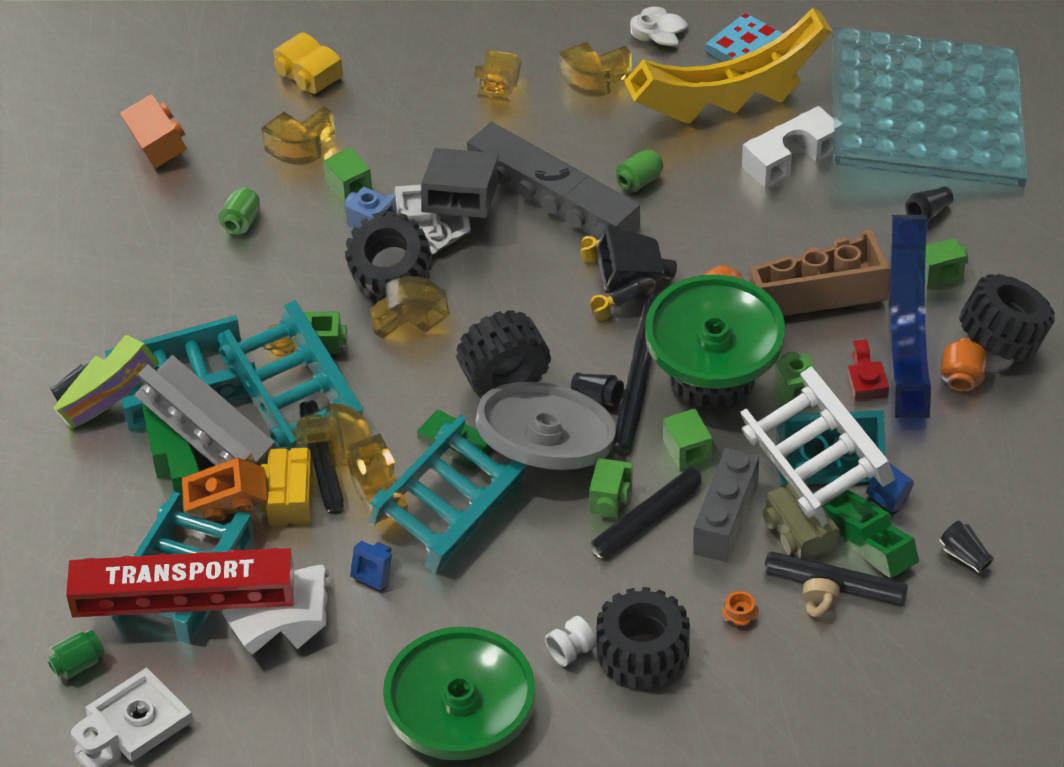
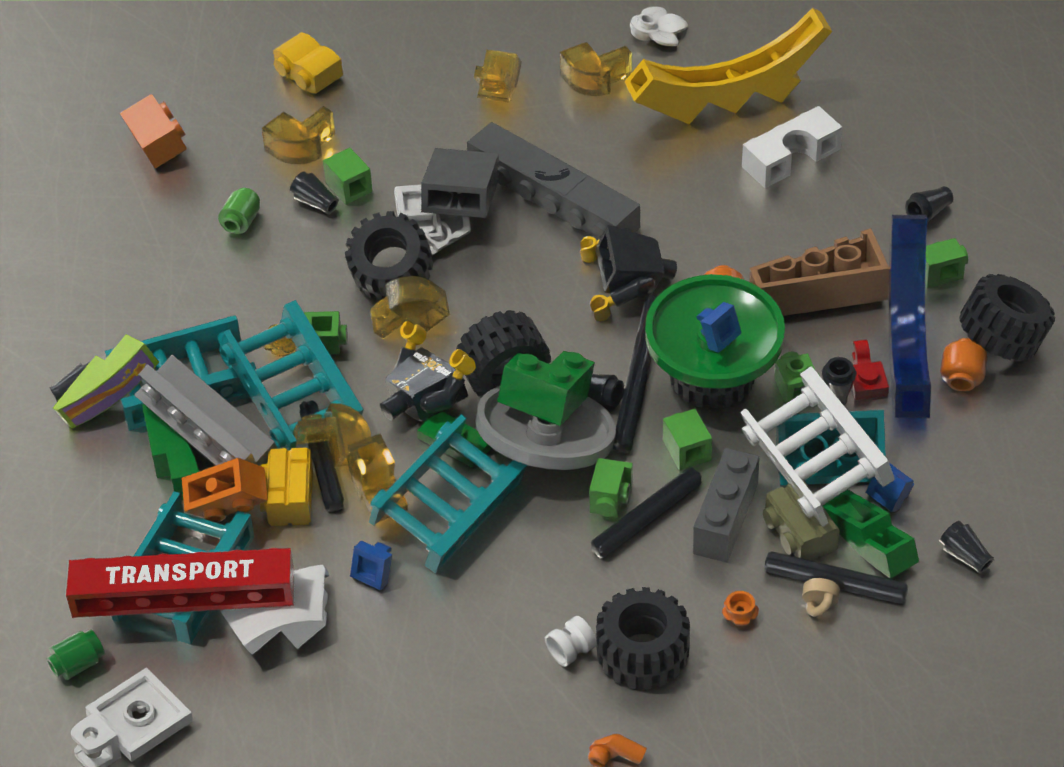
medium blue brick [344,187,397,228] -> none
green dish [383,627,535,760] -> none
bright green brick [616,150,663,193] -> none
medium azure tile [706,13,783,62] -> none
clear light blue plate [832,27,1027,188] -> none
none -> black cone [290,171,339,214]
none -> black torso [380,321,476,421]
none -> green brick [497,351,595,426]
none -> orange arm [588,734,647,767]
none -> blue tile [696,302,742,353]
none -> black cone [822,357,857,405]

